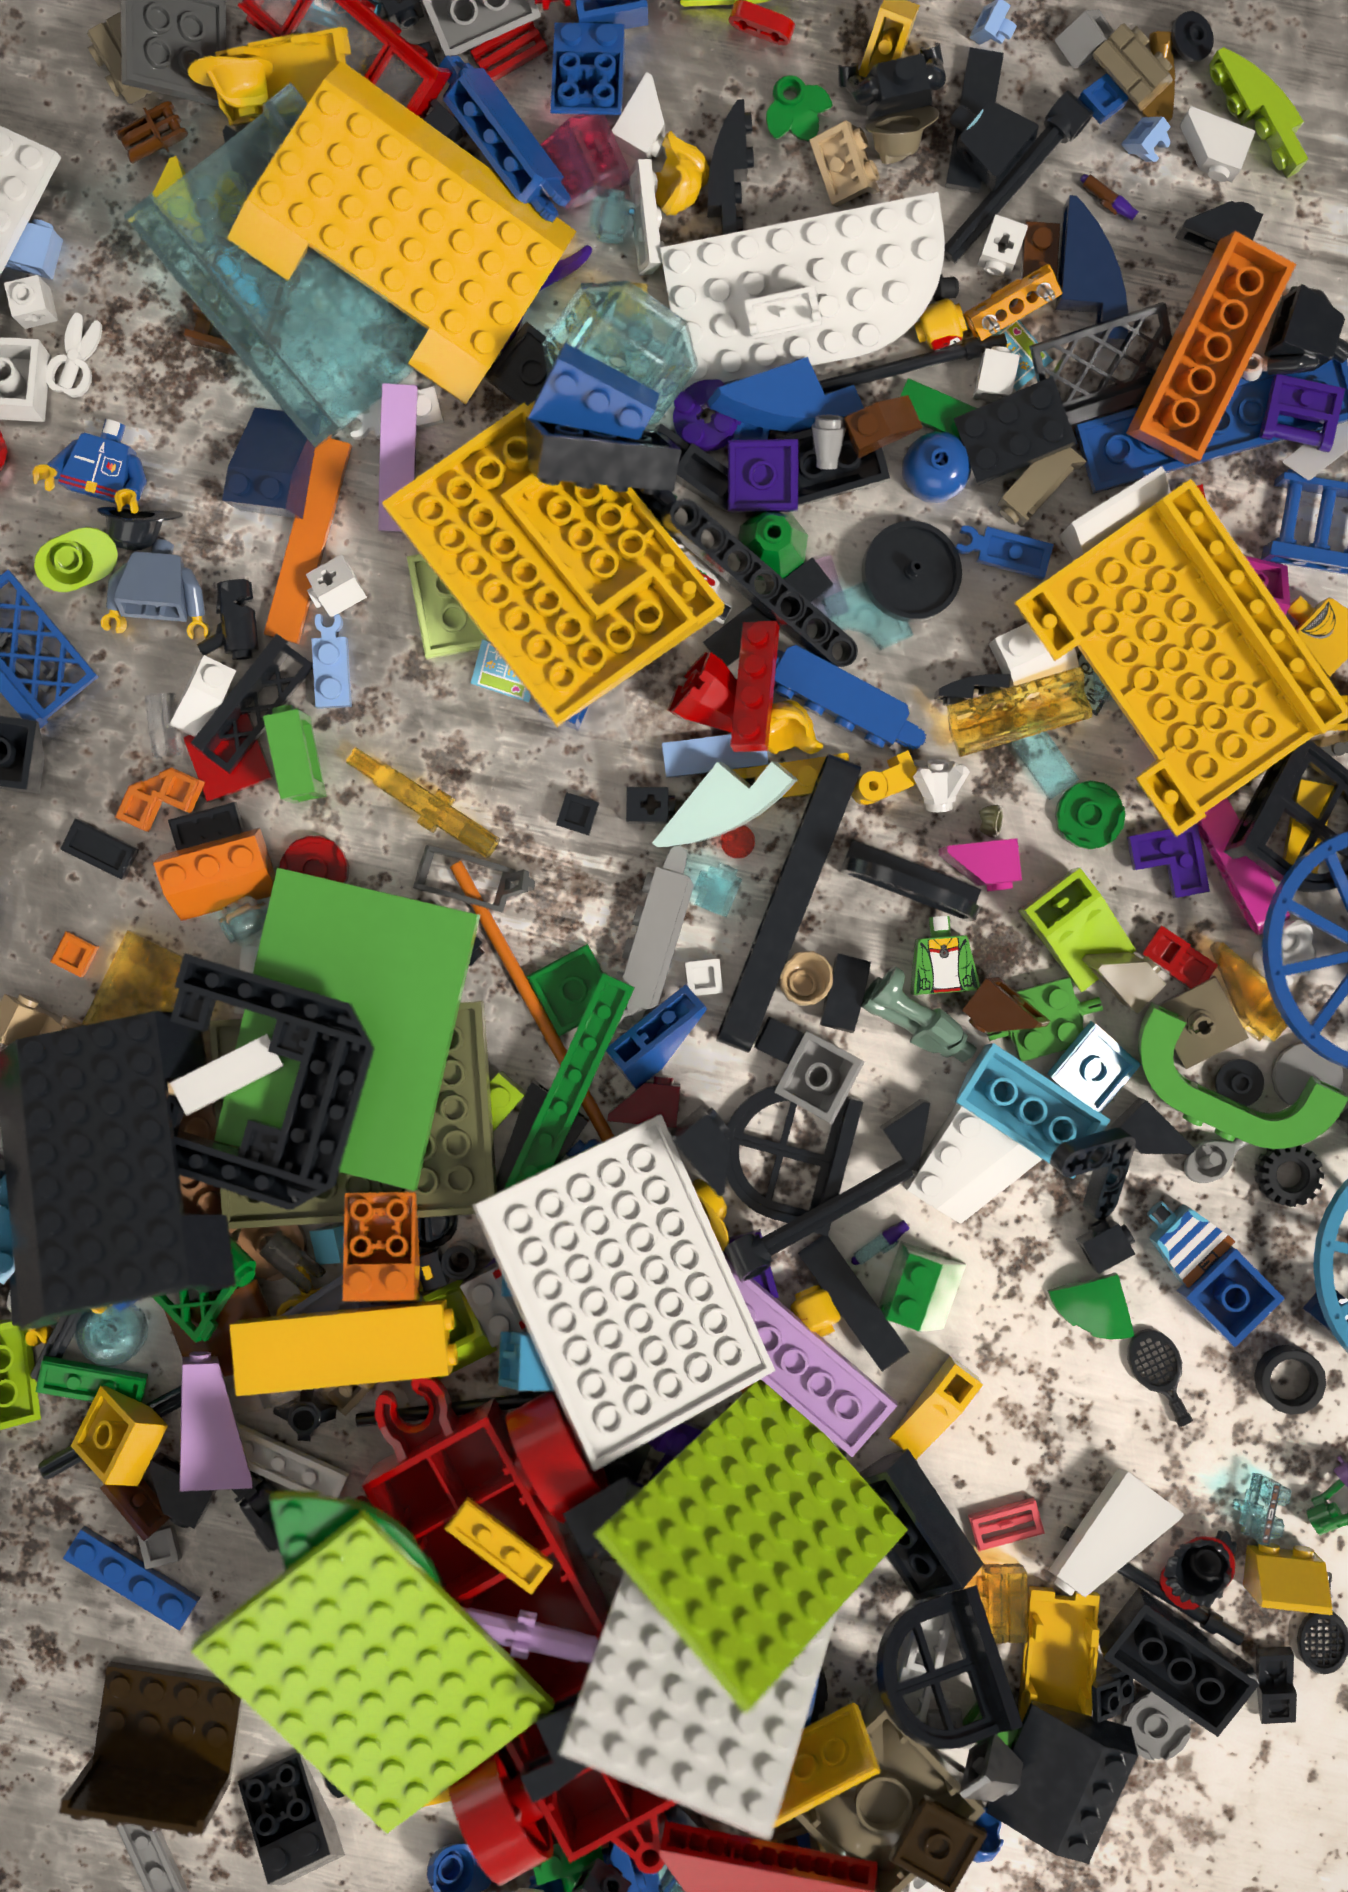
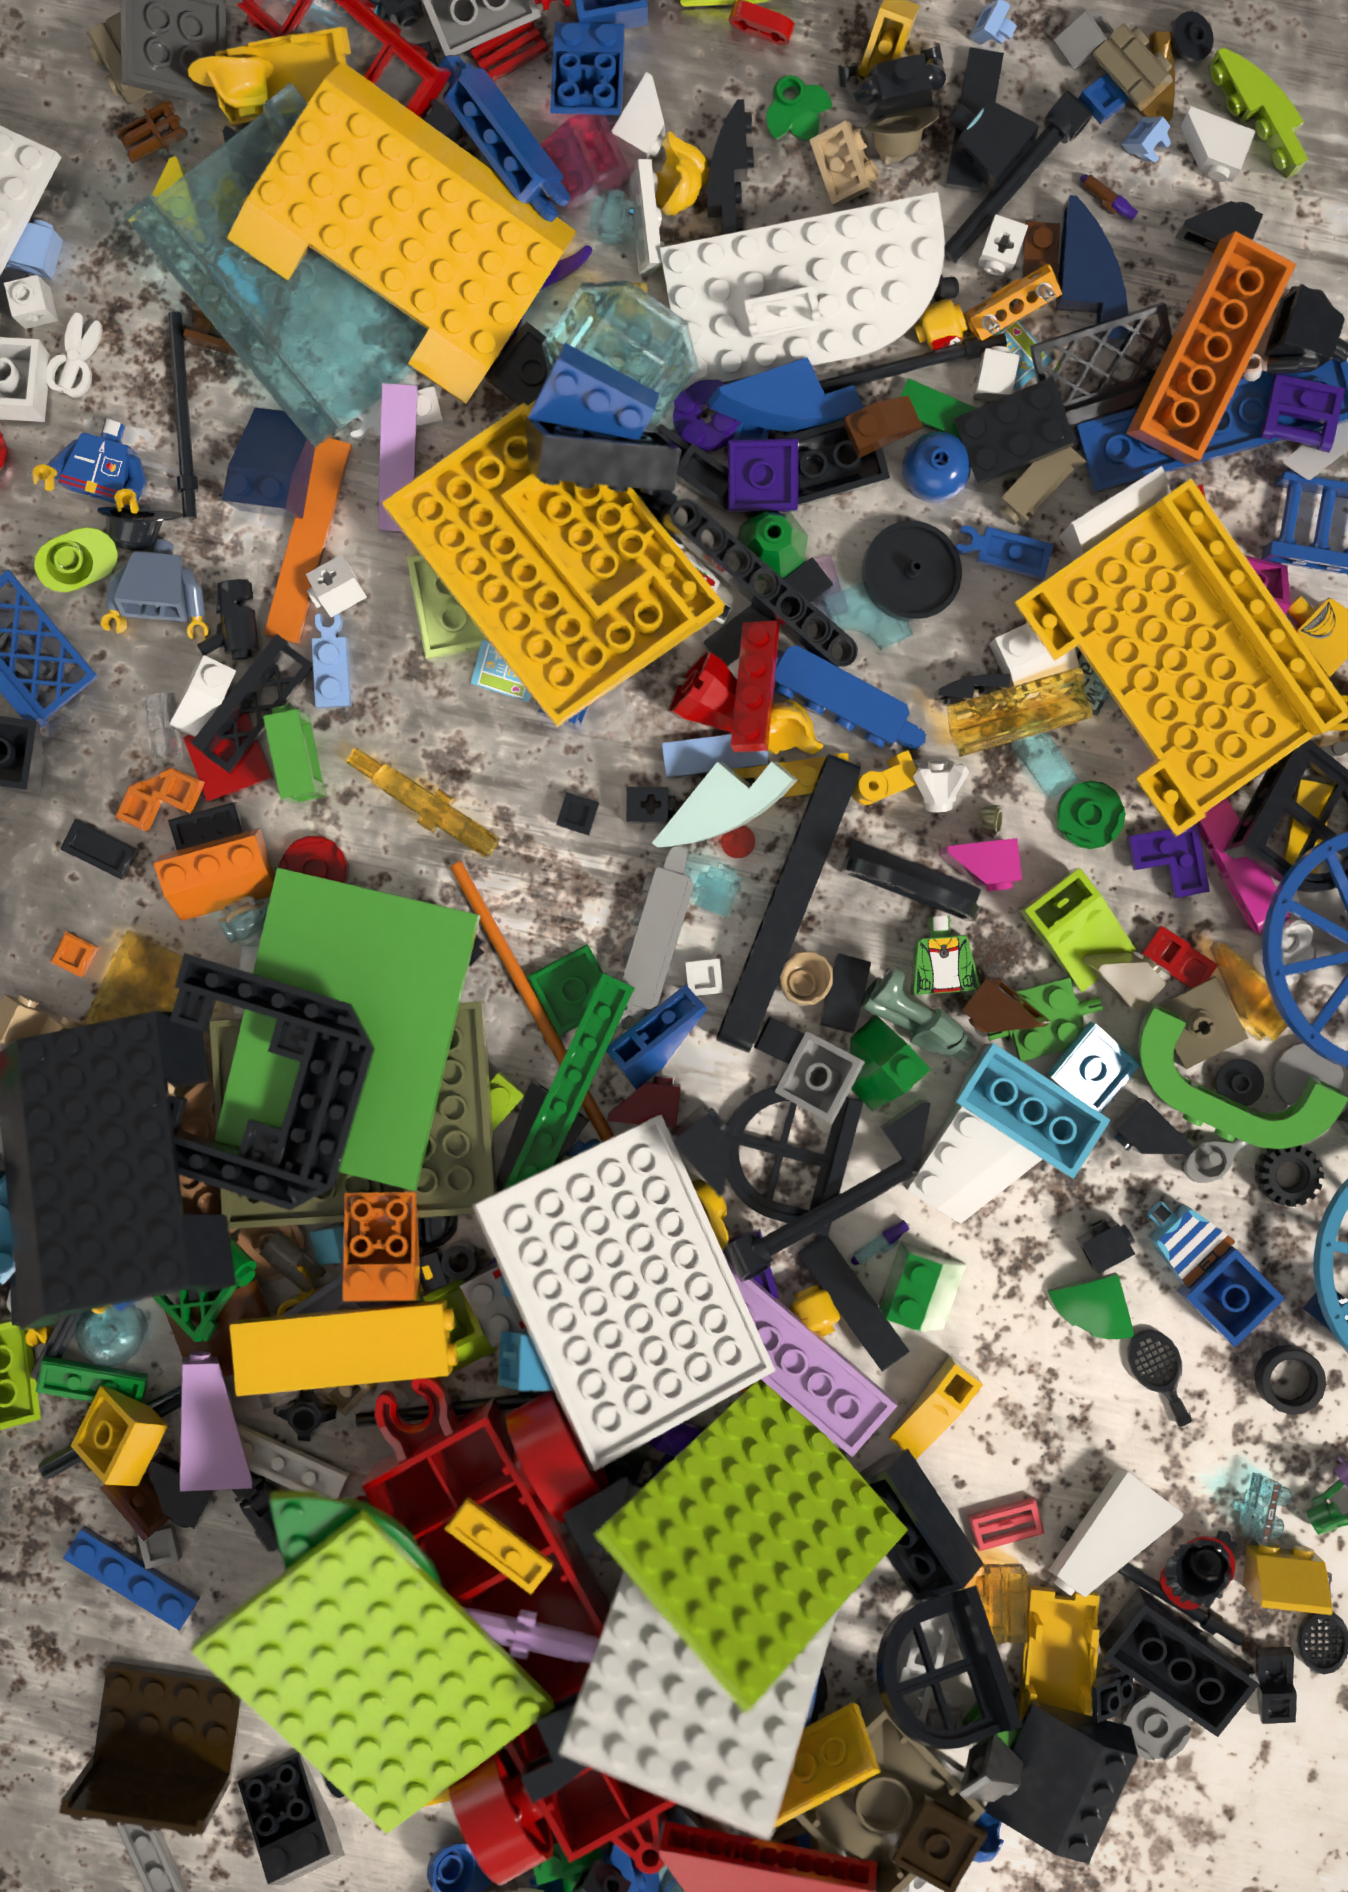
white tile [170,1034,283,1116] -> none
dark grey sword [413,845,535,913] -> none
light grey cone [811,415,846,469] -> none
black beam [1050,1127,1136,1220] -> none
none -> black bar [168,312,199,520]
none -> green slope [850,1015,931,1111]

